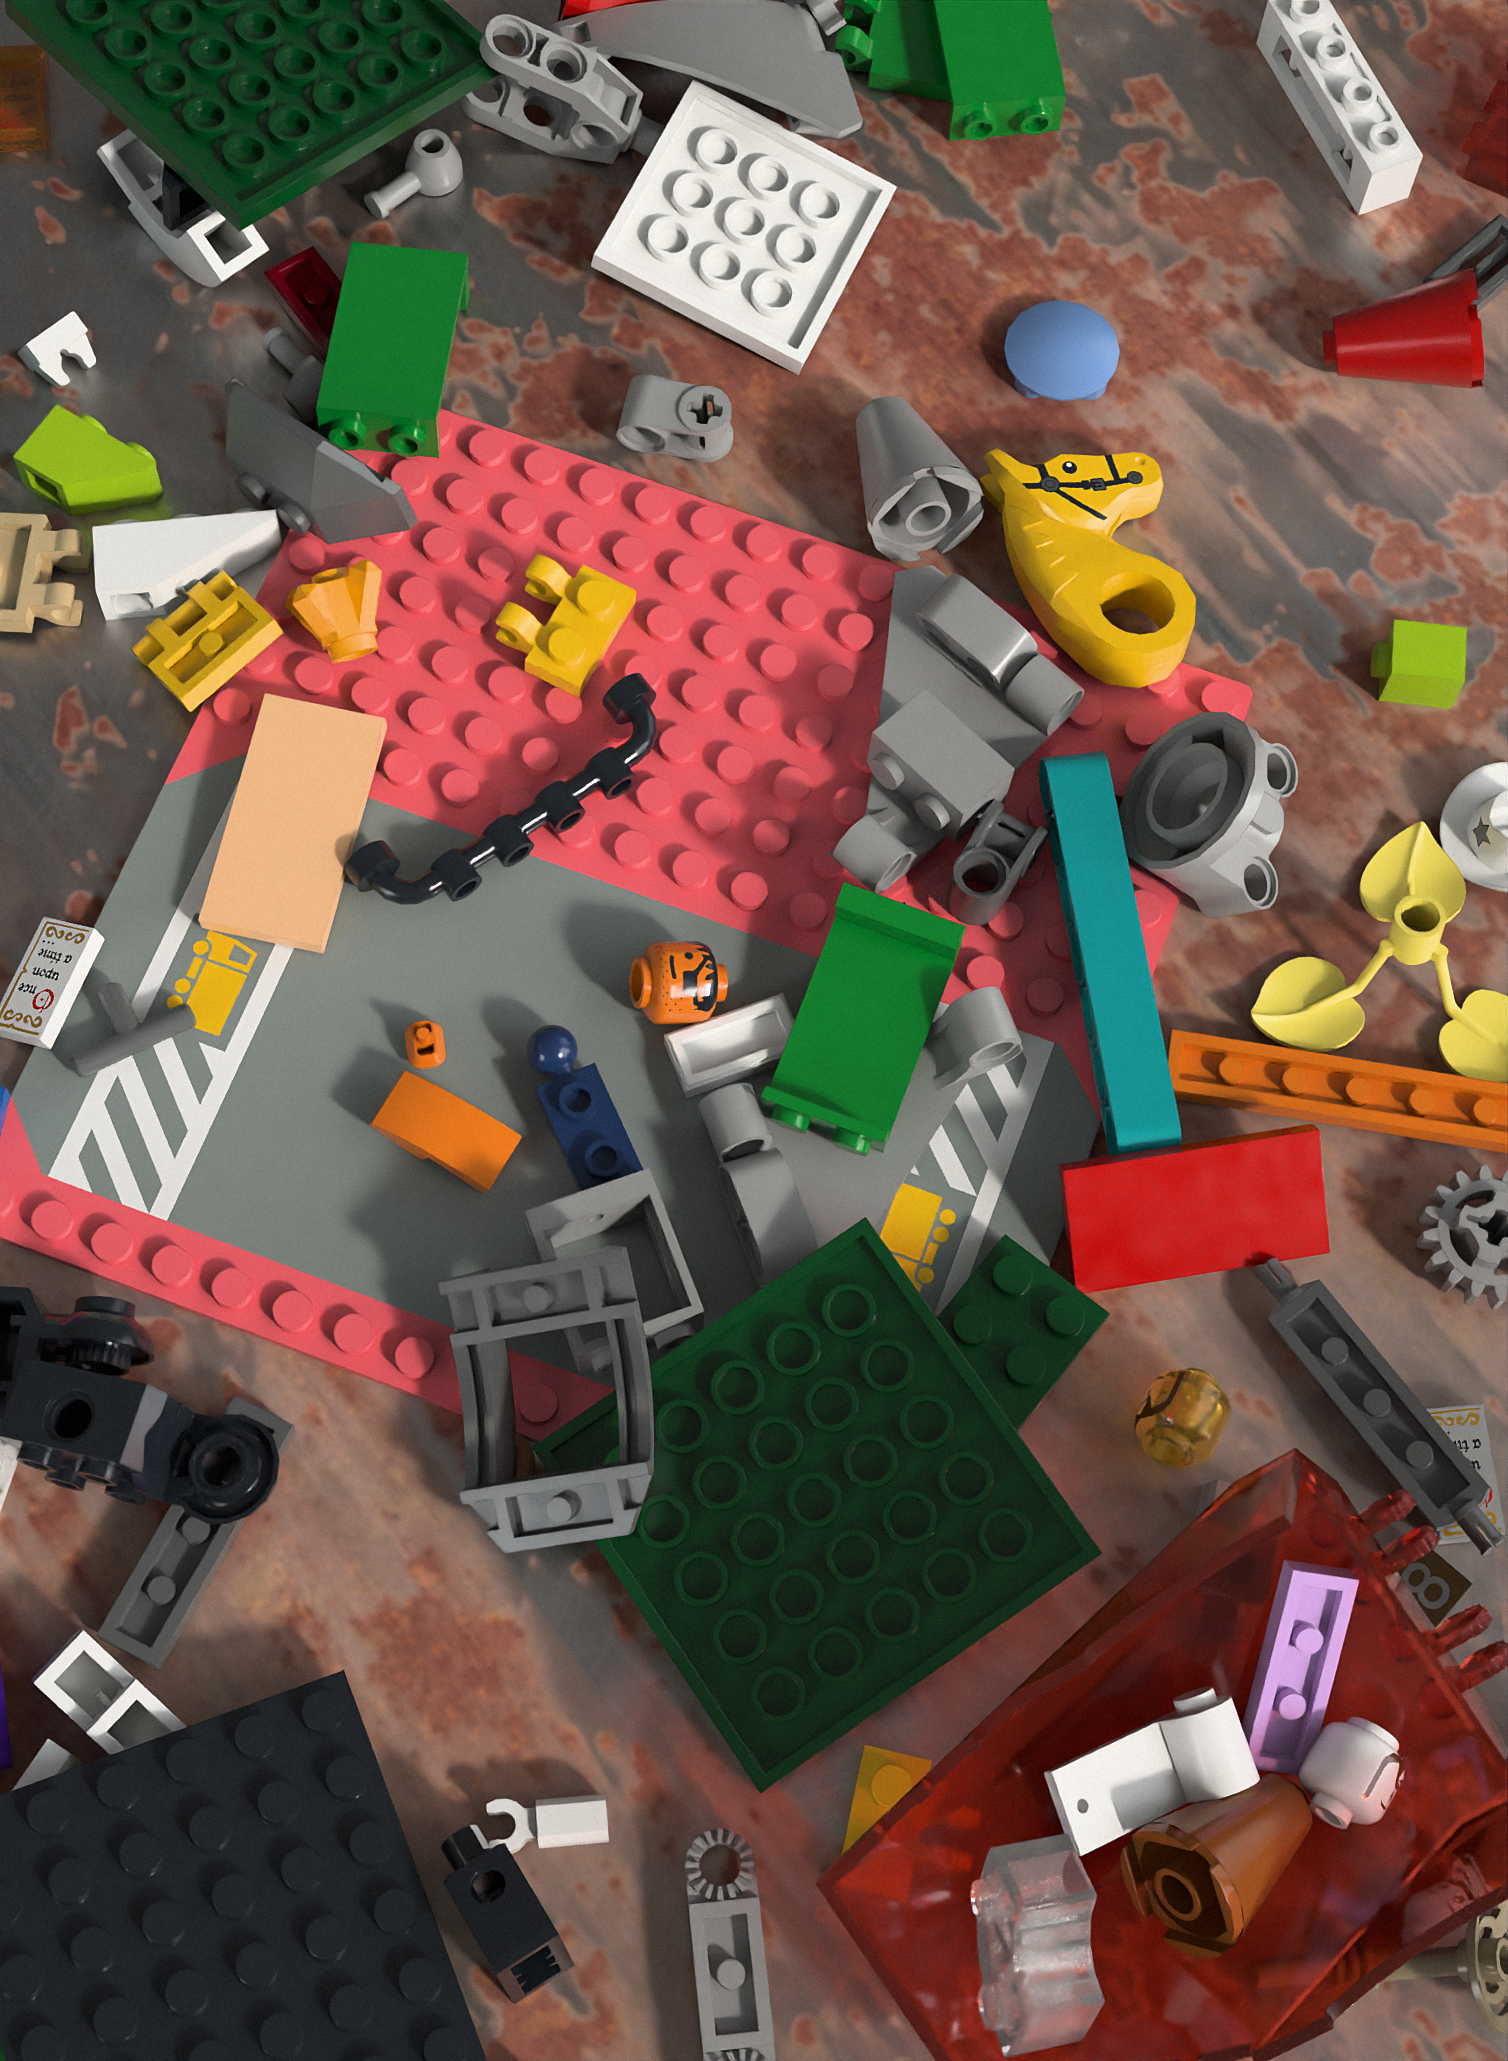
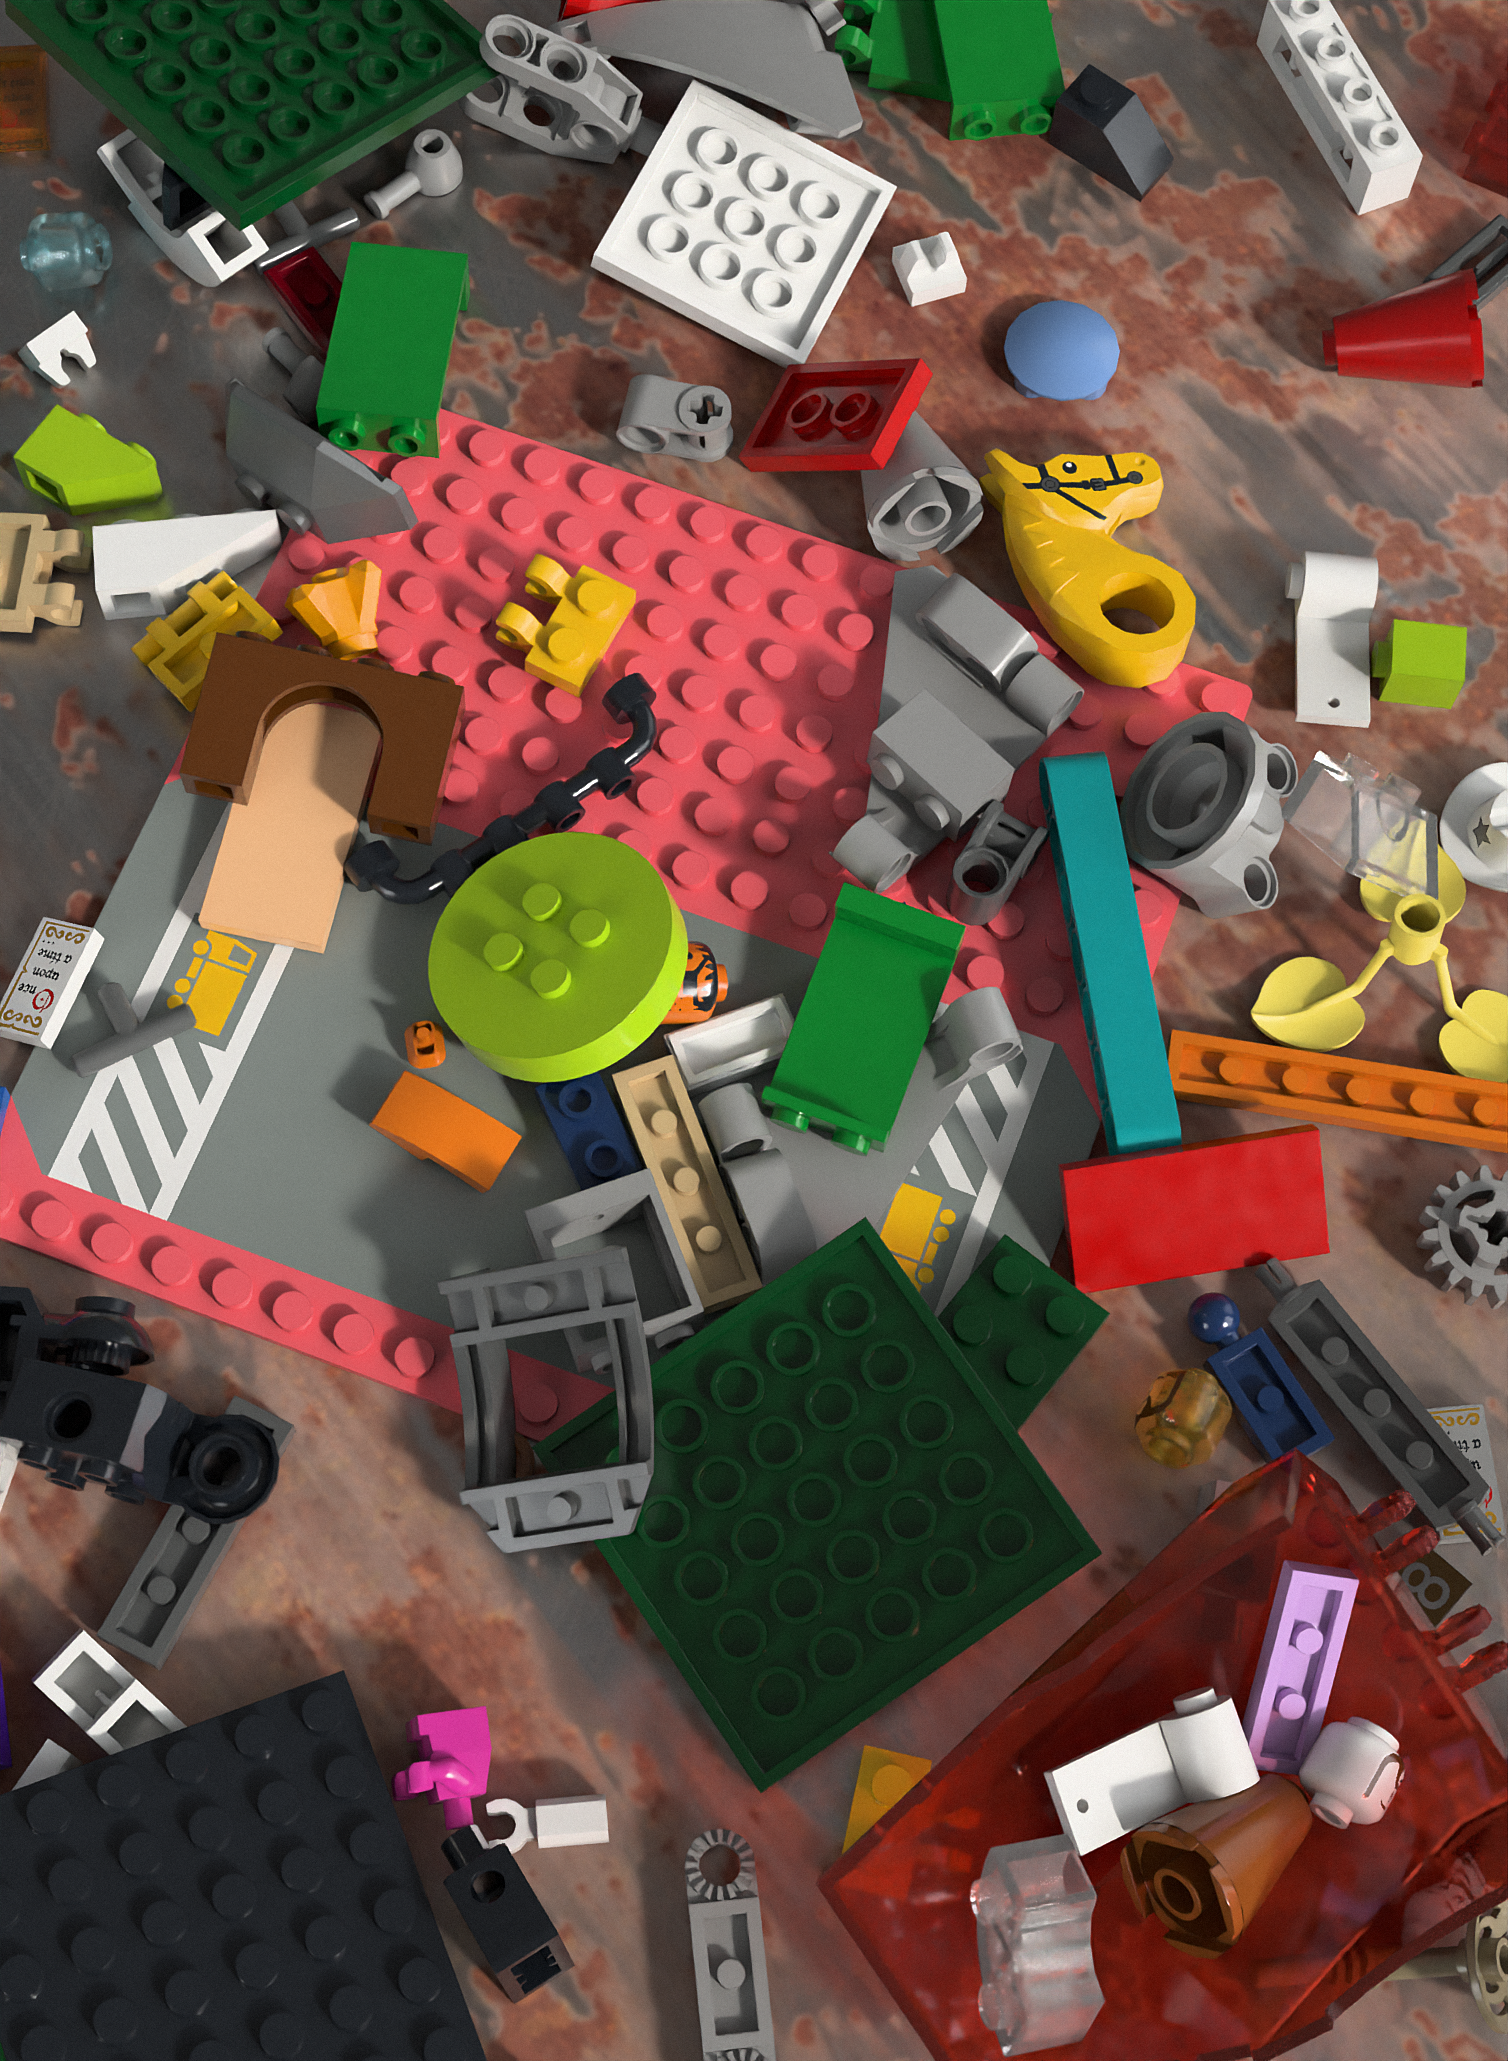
none -> clear light blue head [20,211,113,291]
none -> reddish brown arch [179,631,466,846]
none -> dark grey piece [251,200,360,275]
none -> dark pink piece [391,1706,492,1830]
none -> lime brick [428,832,688,1082]
none -> tan plate [611,1054,763,1315]
none -> red plate [738,358,933,472]
none -> white tile [892,232,967,307]
none -> black slope [1048,64,1174,202]
none -> dark blue plate [1187,1292,1335,1477]
none -> clear slope [1281,750,1438,900]
none -> white door [1285,551,1379,728]

